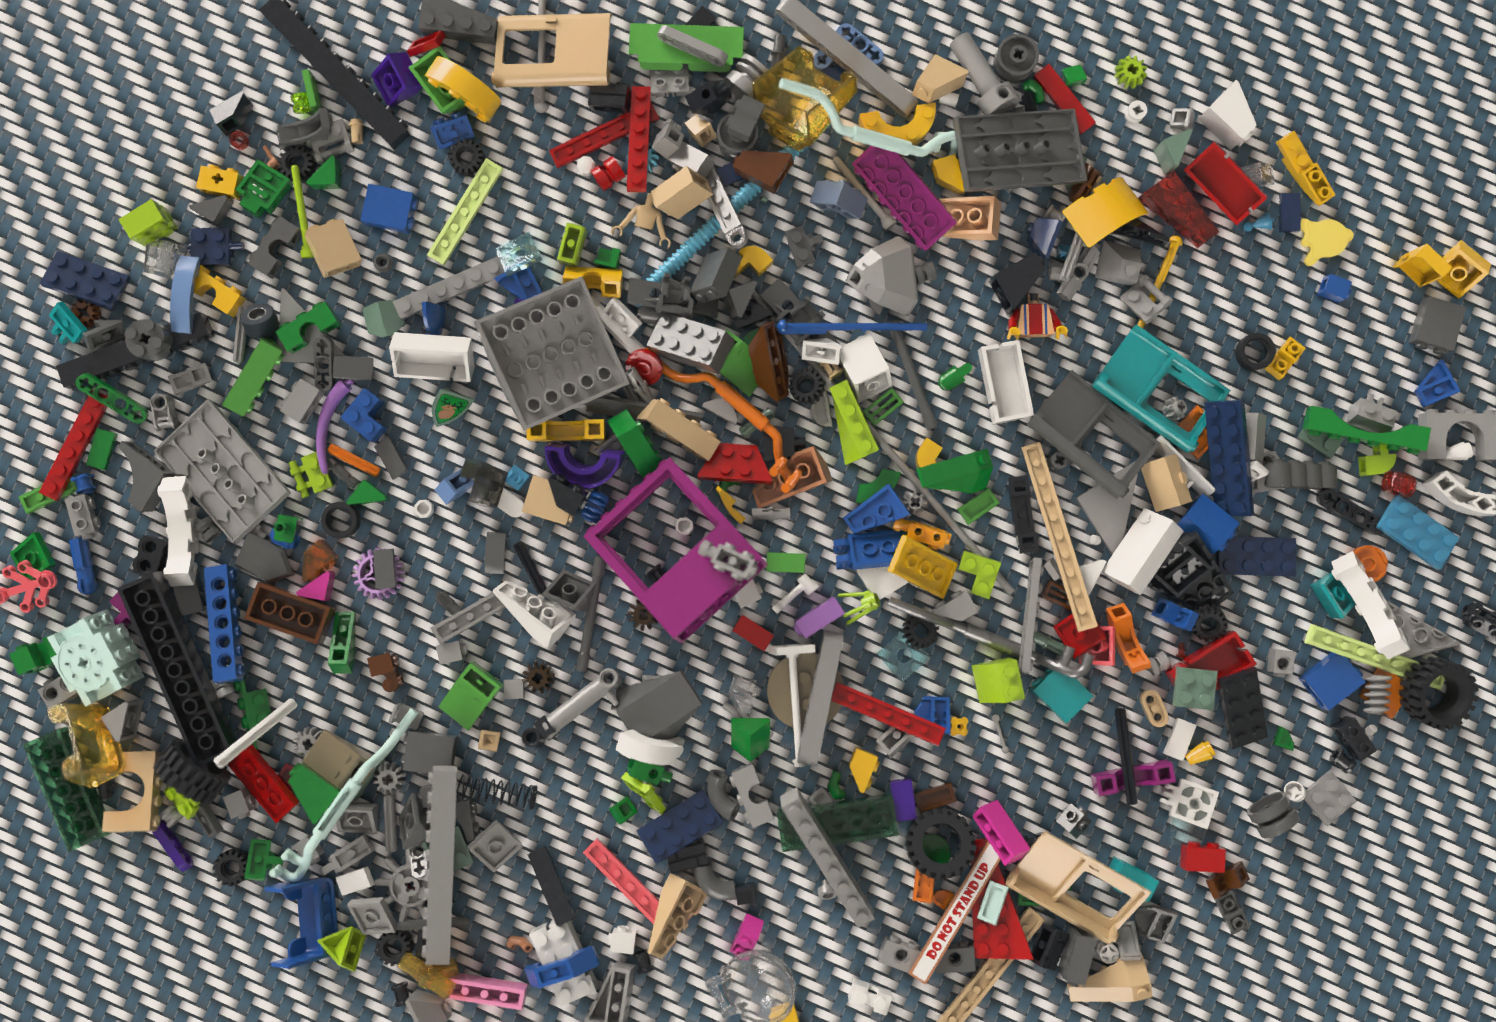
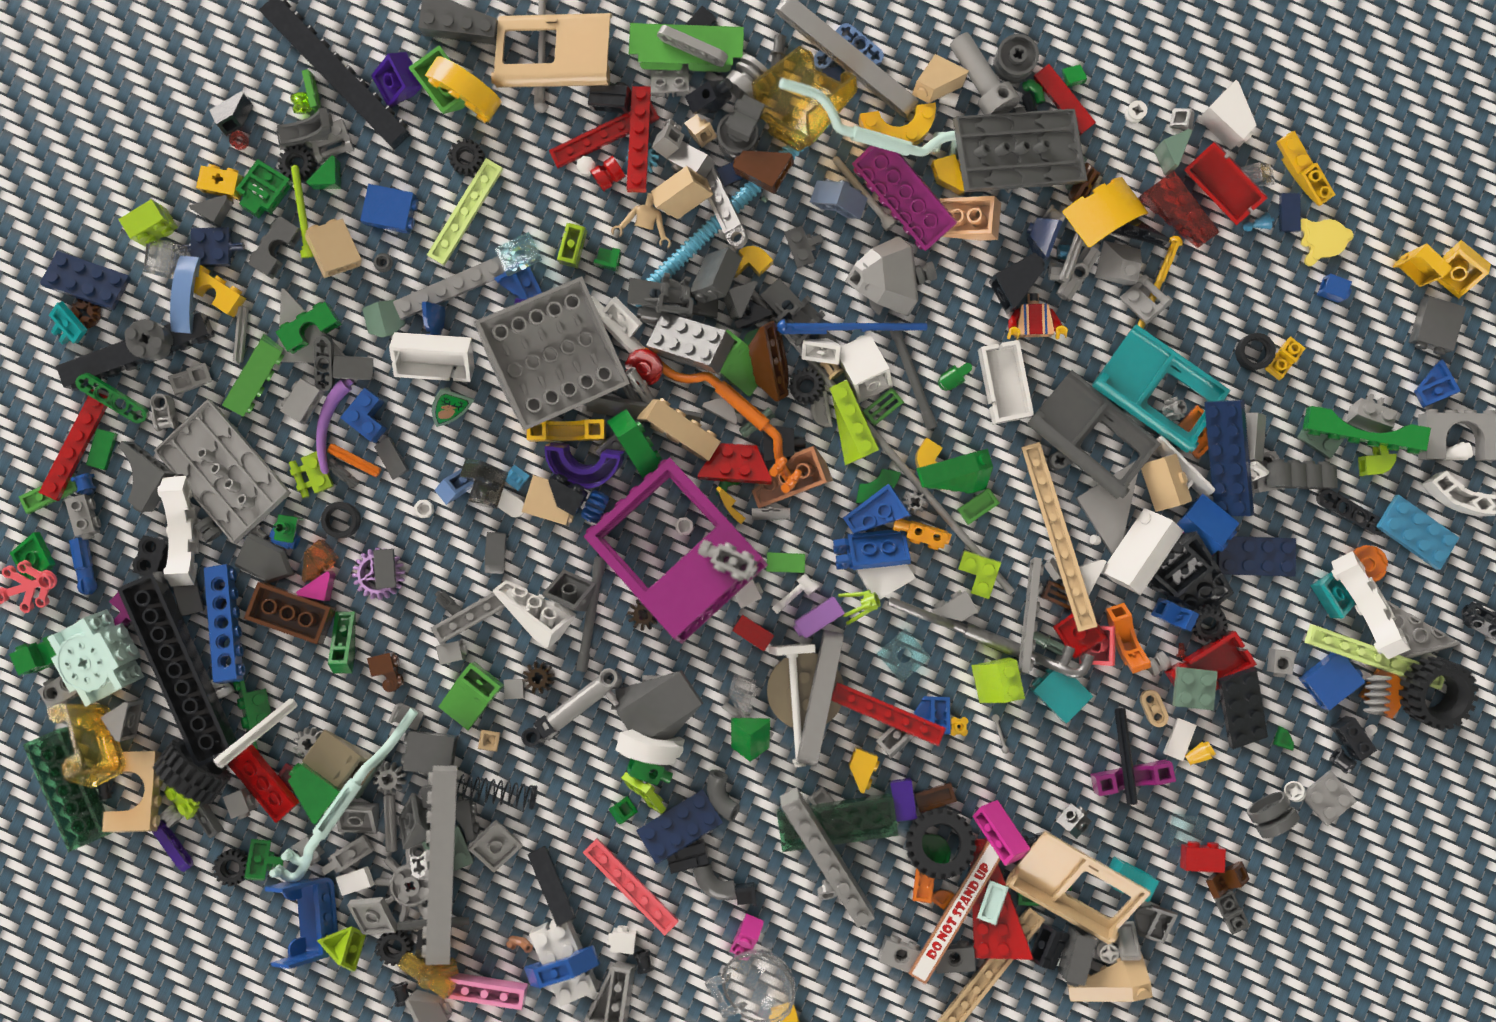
dark grey slope [83,320,125,352] -> none
black wheel [240,303,280,339] -> none
nougat hand [263,145,280,170] -> none
green slope [347,480,390,505] -> none
tan pin [349,119,364,144] -> none
red tile [407,30,446,57] -> none
blue bracket [430,111,475,150] -> none
black axle [513,541,547,595] -> none
yellow arch [563,266,623,298] -> none
black bush [647,563,665,582] -> none
tan wedge [648,873,707,959] -> none
light grey arch [729,762,774,828] -> none
green arm [827,770,845,800] -> none
white brick [848,978,893,1016] -> none
yellow plate [887,535,958,599] -> none
black tyre [901,616,939,649] -> none
black slope [1008,475,1039,554] -> none
lime gear [1114,55,1147,89] -> none
white piece [1159,779,1219,829] -> none
clear red gear [1381,471,1417,498] -> none

